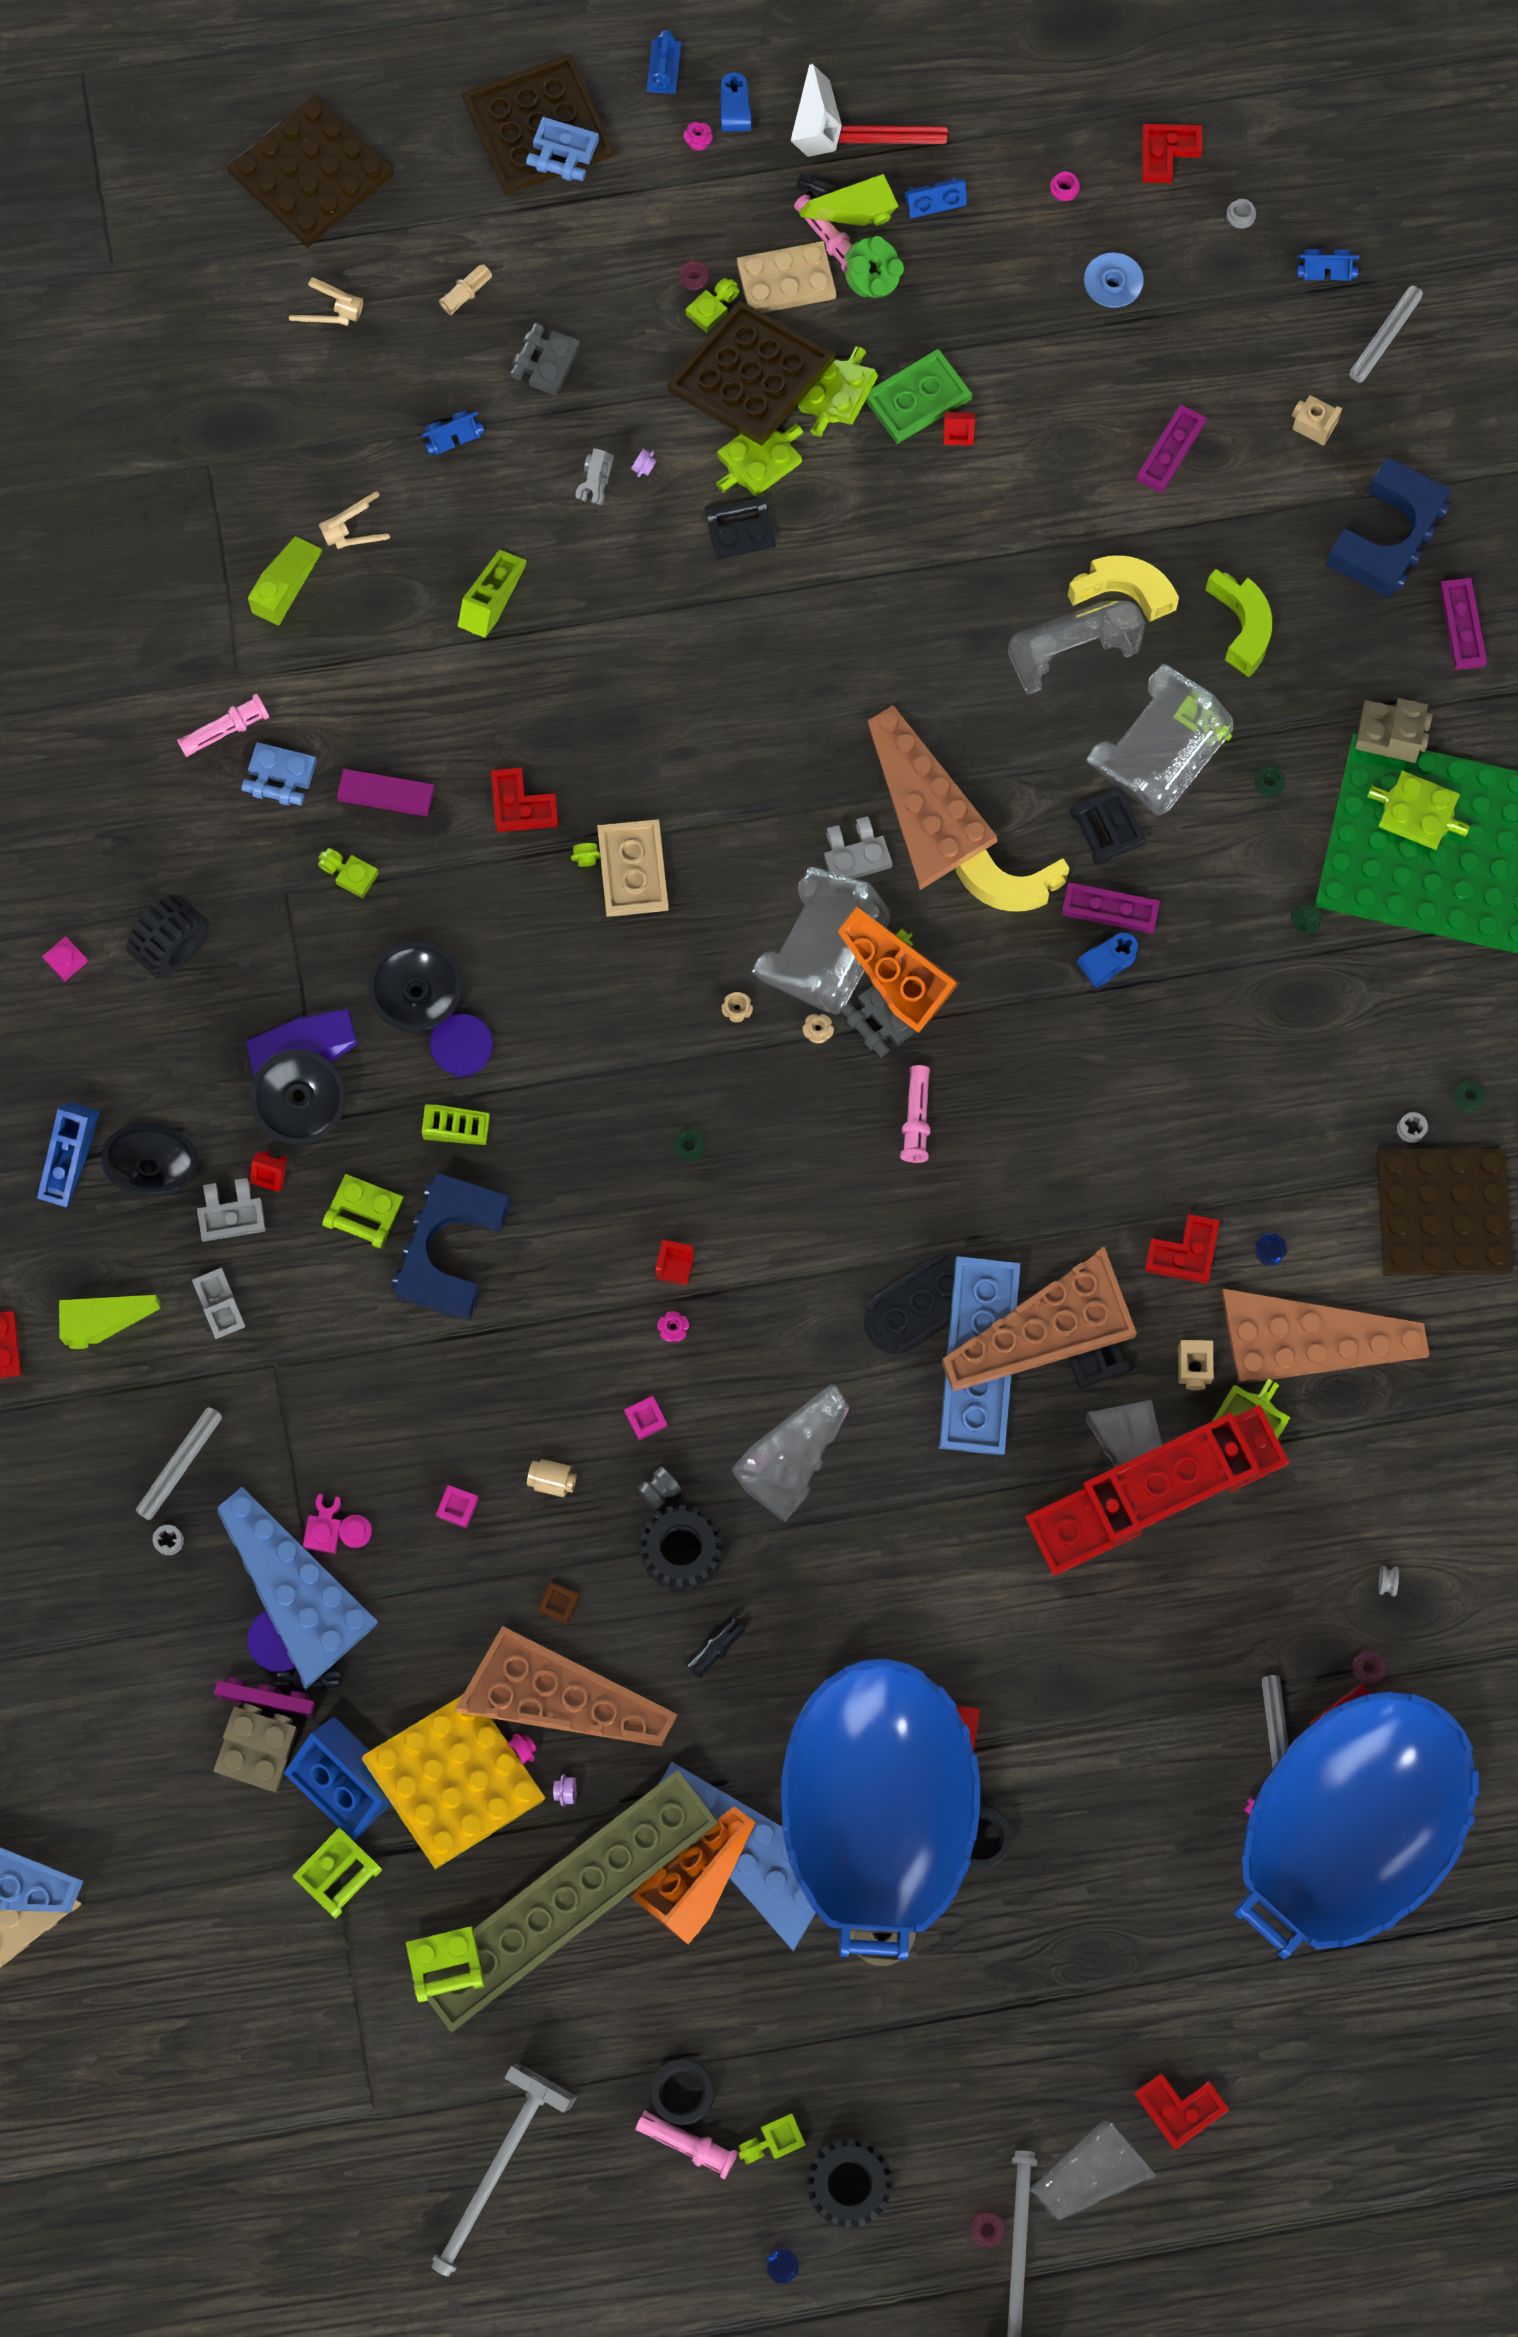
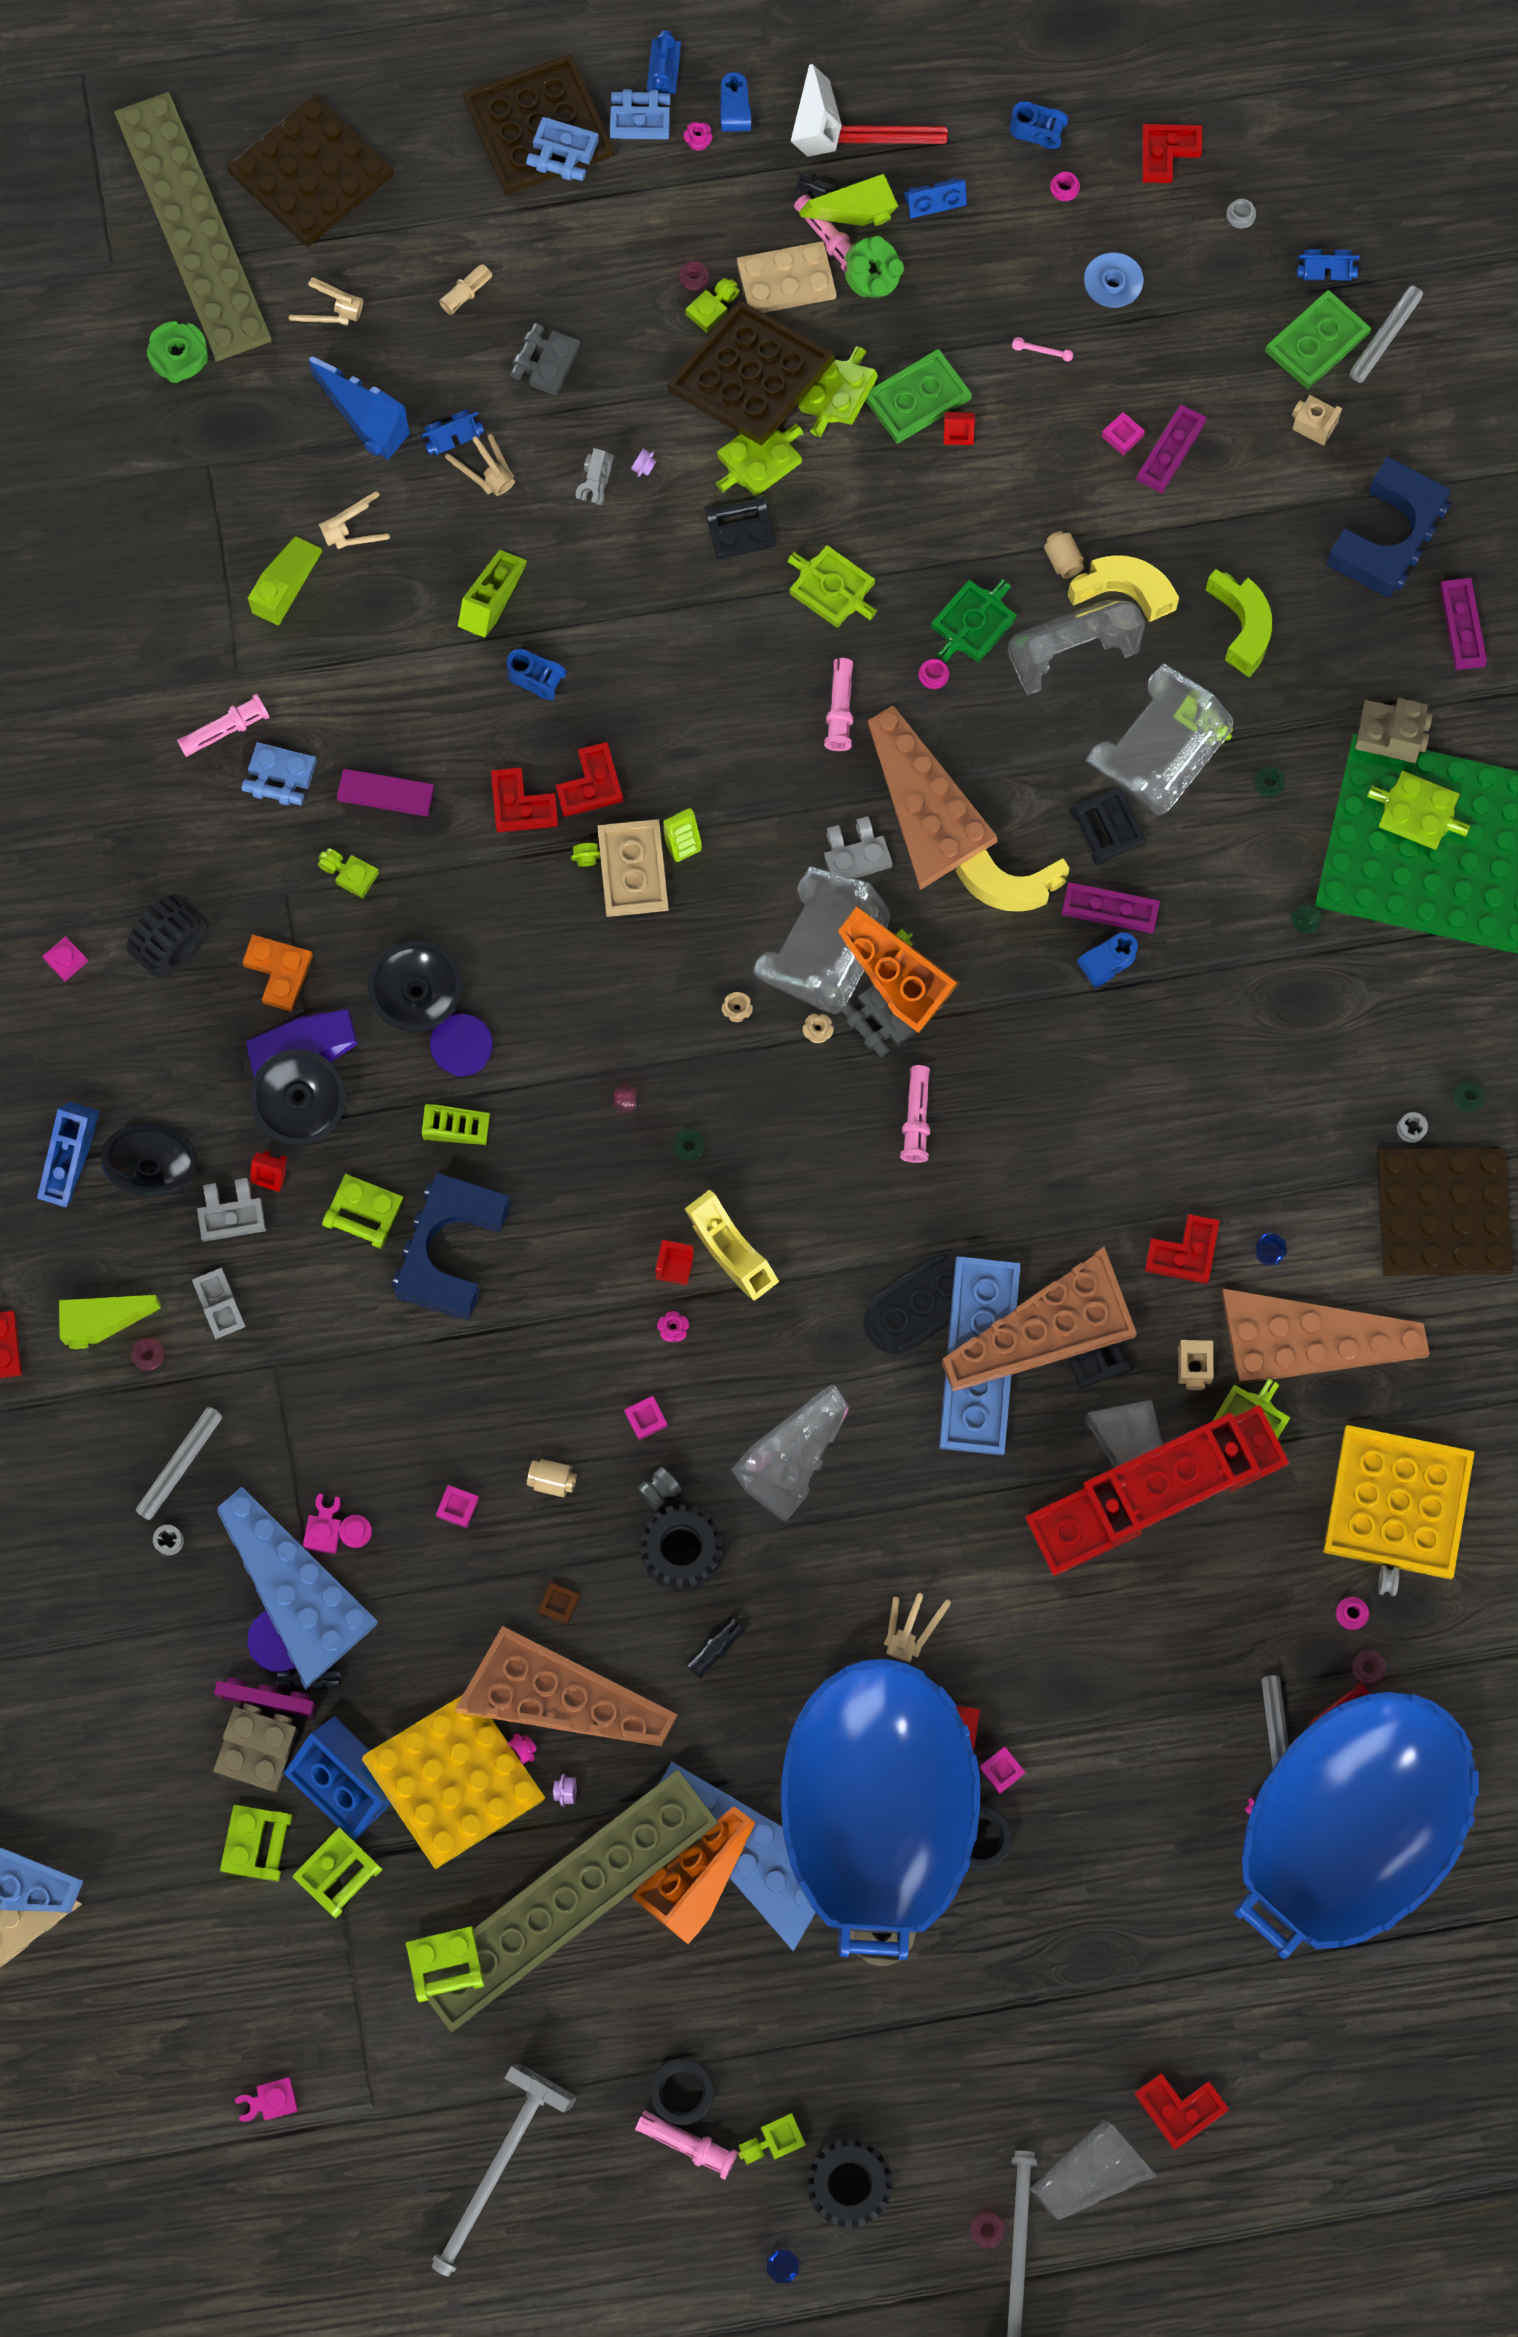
none -> olive plate [114,92,272,362]
none -> clear pink plate [131,1339,164,1371]
none -> bright green plate [147,321,208,383]
none -> lime plate [220,1805,292,1882]
none -> dark pink plate [235,2077,299,2122]
none -> orange plate [242,935,313,1012]
none -> blue wedge [309,356,410,460]
none -> tan plant [445,434,515,496]
none -> blue piece [507,649,567,700]
none -> red plate [555,742,623,817]
none -> medium blue plate [610,89,670,139]
none -> clear pink plate [613,1083,637,1115]
none -> lime slope [663,808,702,862]
none -> light yellow arch [685,1190,779,1301]
none -> lime plate [787,545,877,628]
none -> bright pink pin [824,658,853,751]
none -> tan plant [884,1593,951,1663]
none -> dark pink plate [919,659,949,689]
none -> green plate [931,579,1017,664]
none -> dark pink plate [979,1747,1025,1794]
none -> blue piece [1009,101,1068,149]
none -> bright pink hinge [1012,337,1073,361]
none -> tan brick [1044,531,1084,579]
none -> dark pink plate [1101,412,1145,456]
none -> bright green plate [1265,290,1371,390]
none -> yellow plate [1323,1425,1475,1579]
none -> dark pink plate [1336,1597,1369,1630]

